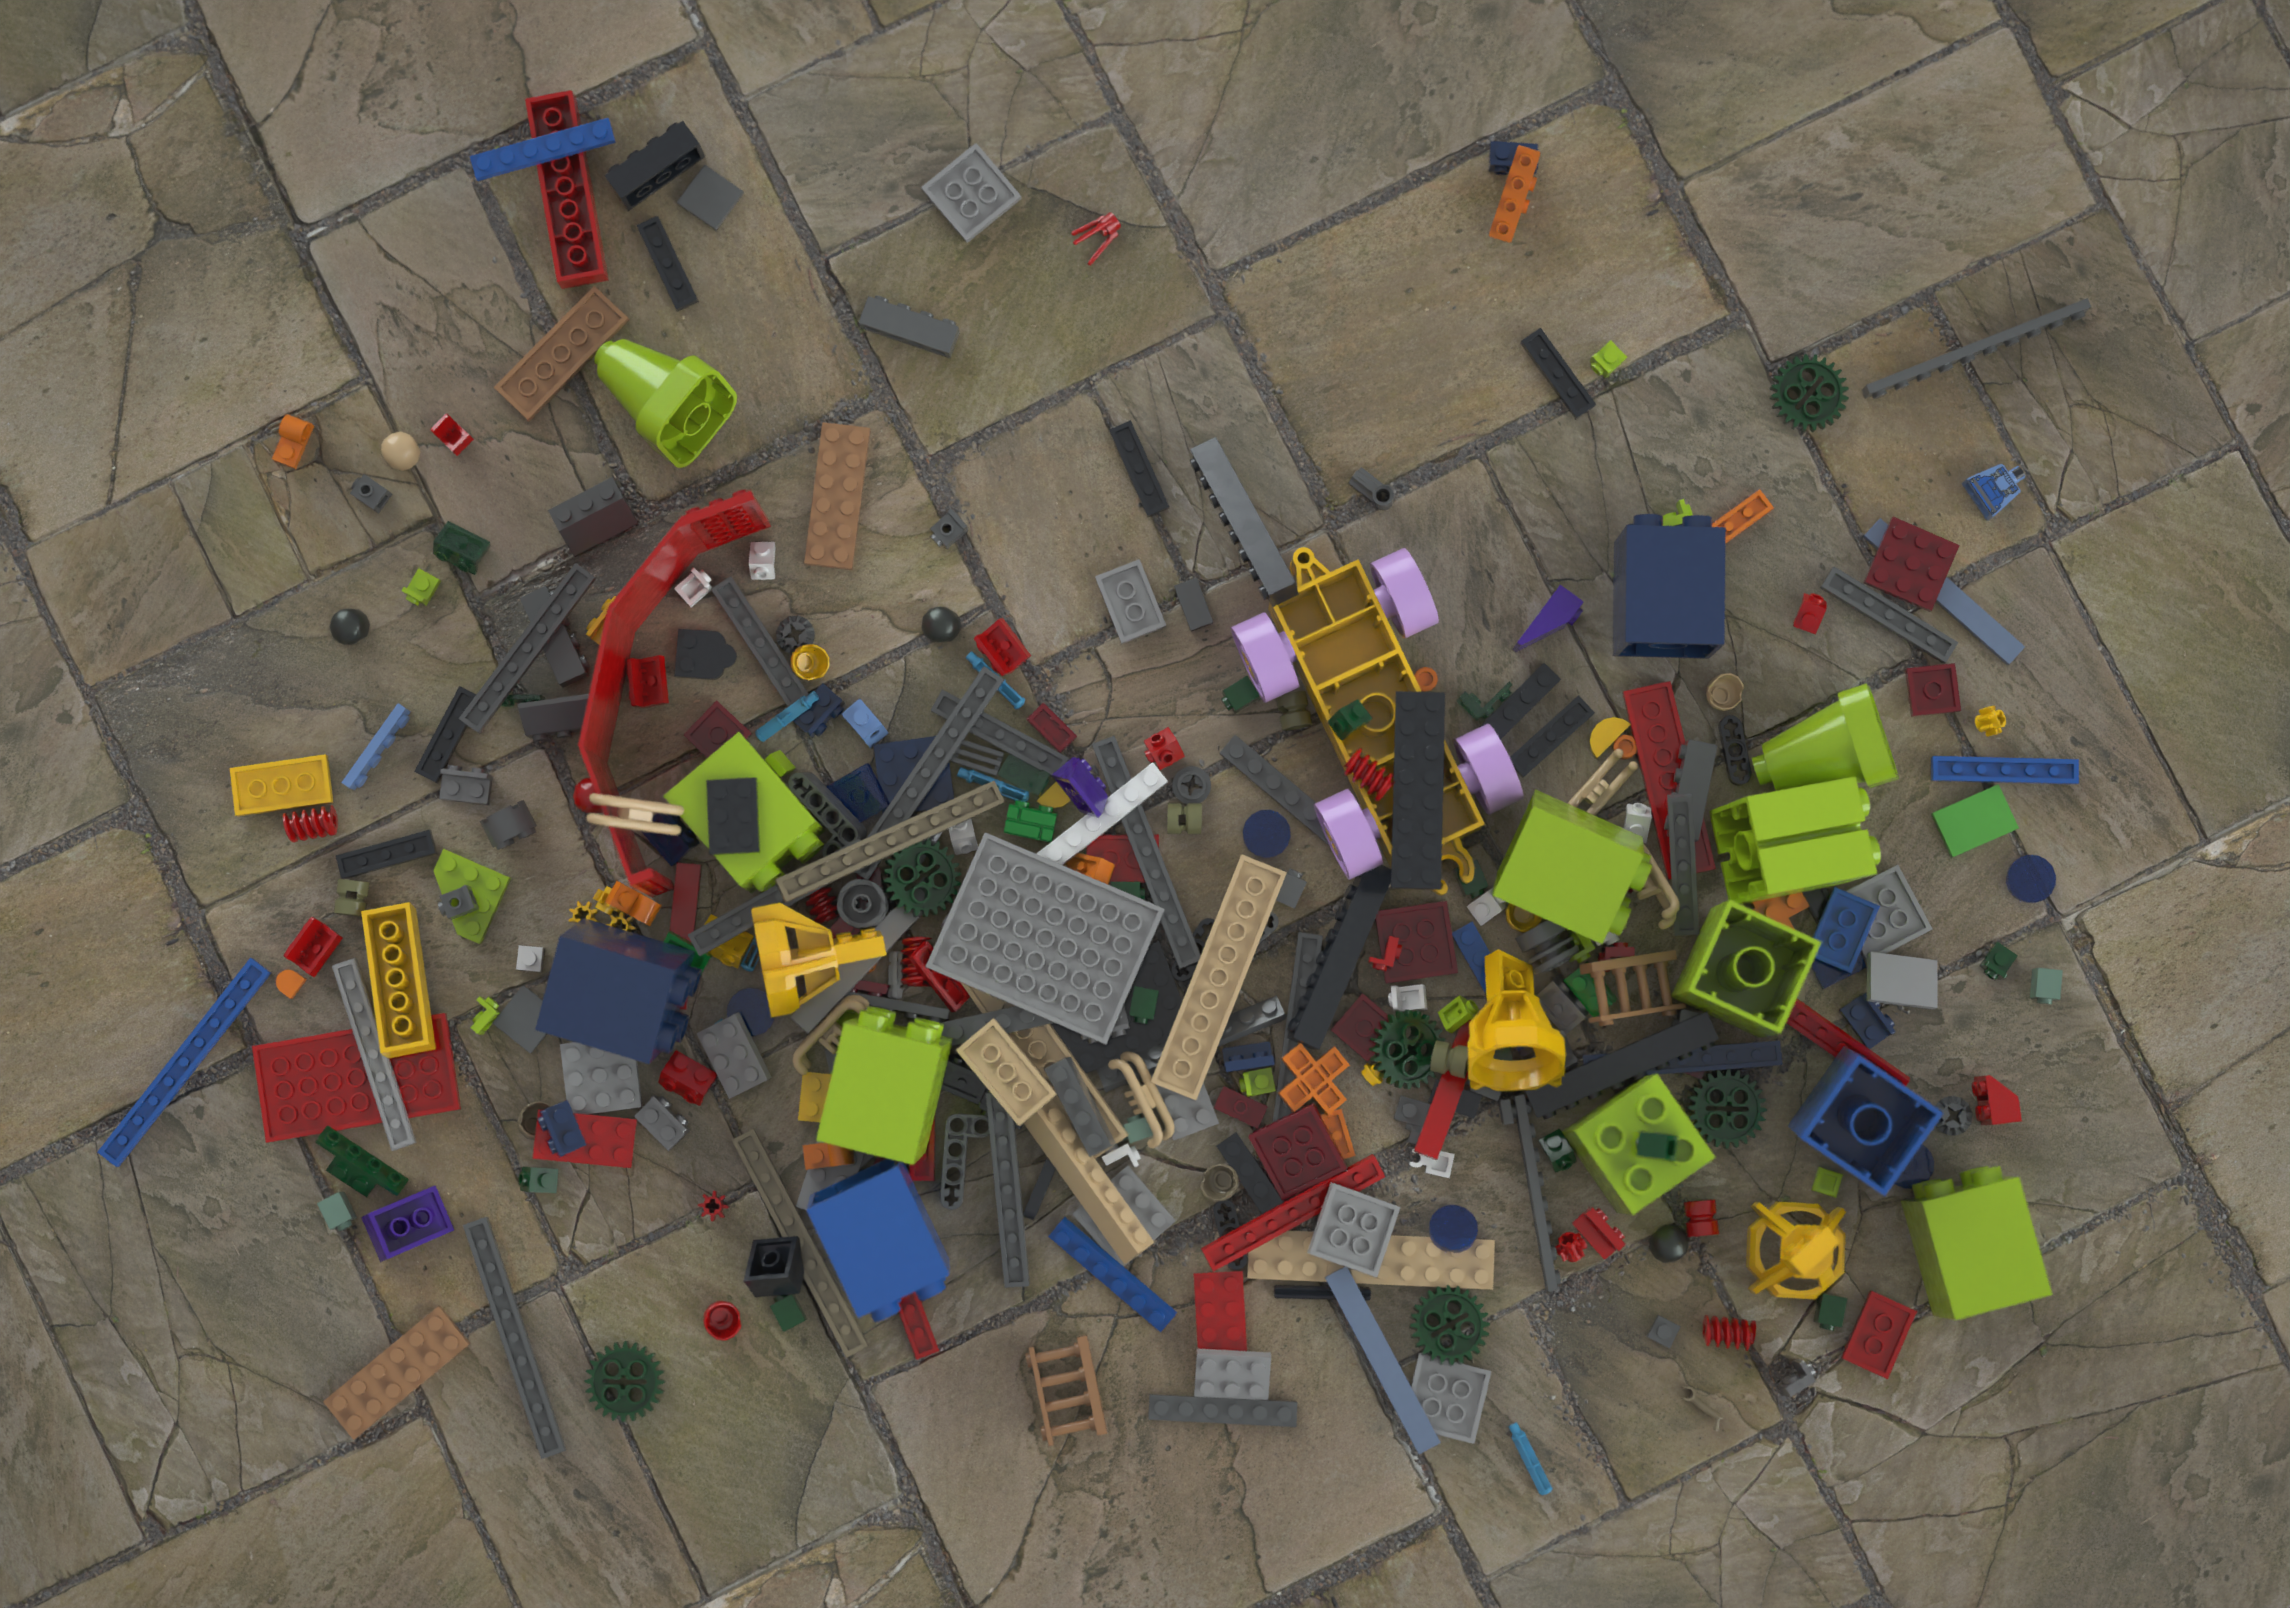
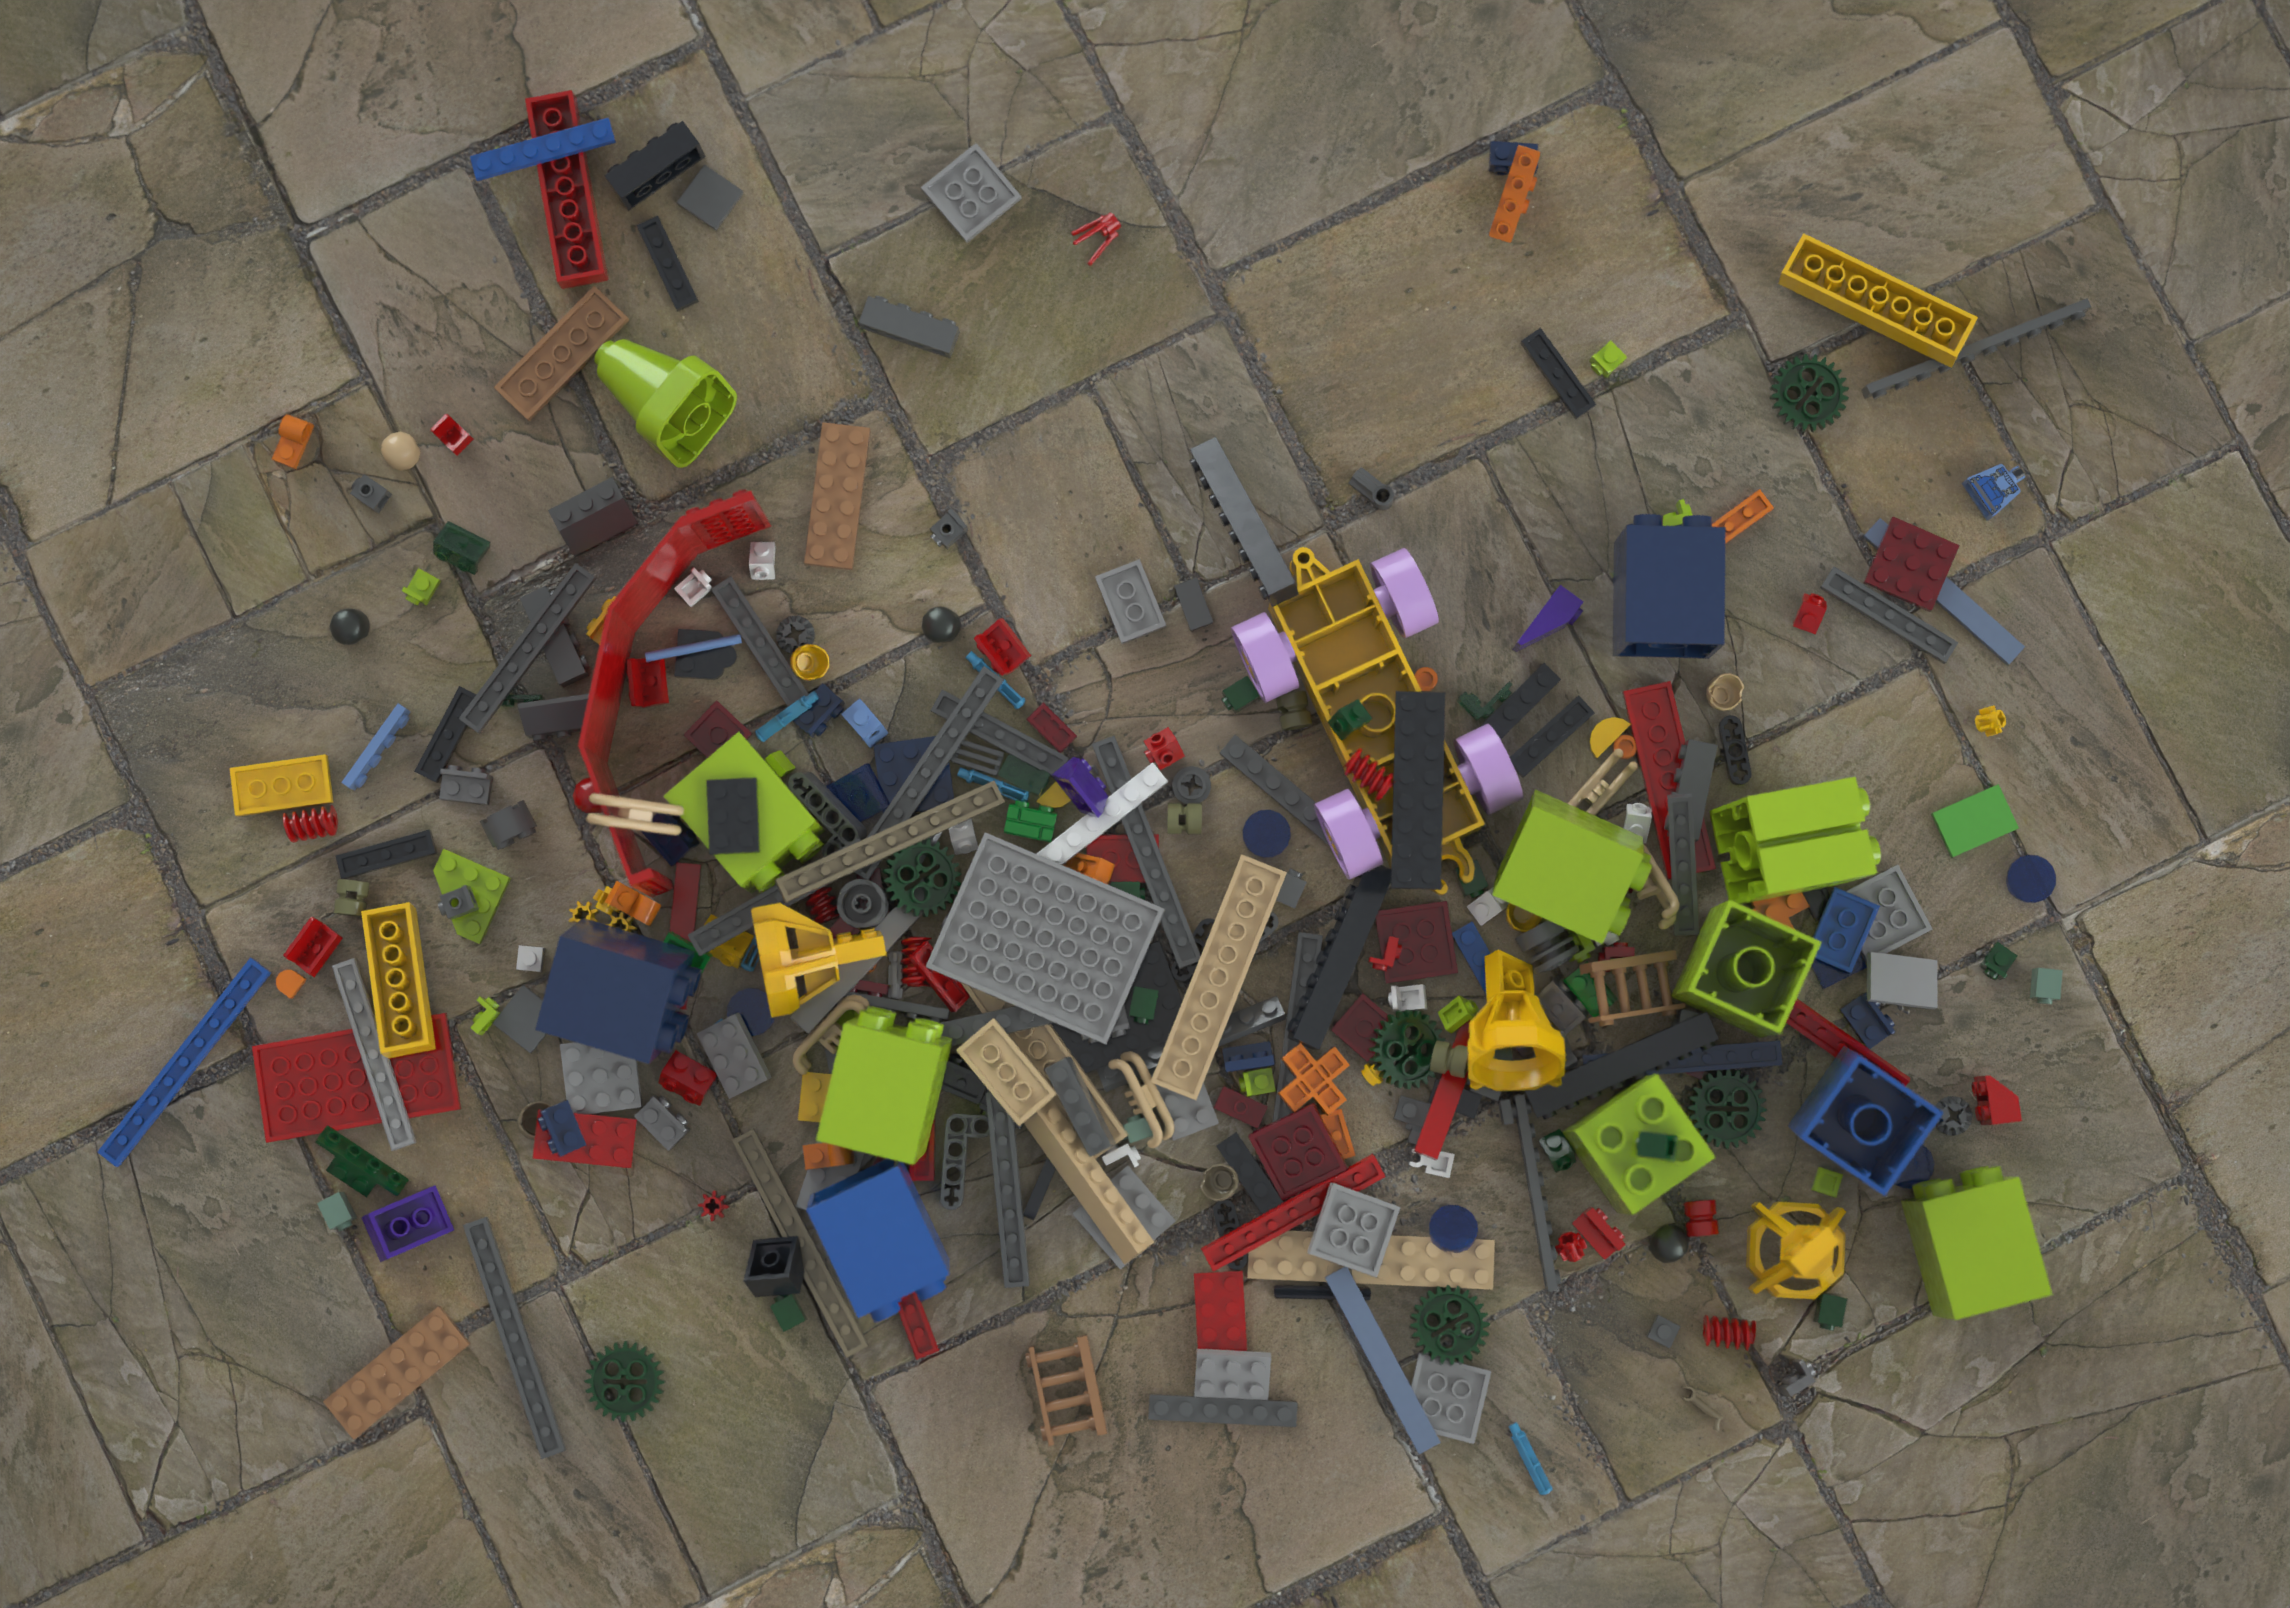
dark green bracket [518,1167,559,1193] -> none
red hair [703,1300,741,1341] -> none
blue plate [1048,1217,1177,1332] -> none
black plate [1109,420,1169,518] -> none
lime cone [1752,683,1899,790] -> none
red plate [1841,1290,1917,1379] -> none
dark red plate [1905,663,1961,717] -> none
blue plate [1931,756,2079,785] -> none
none -> medium blue bar [645,634,742,662]
none -> yellow brick [1778,233,1978,368]

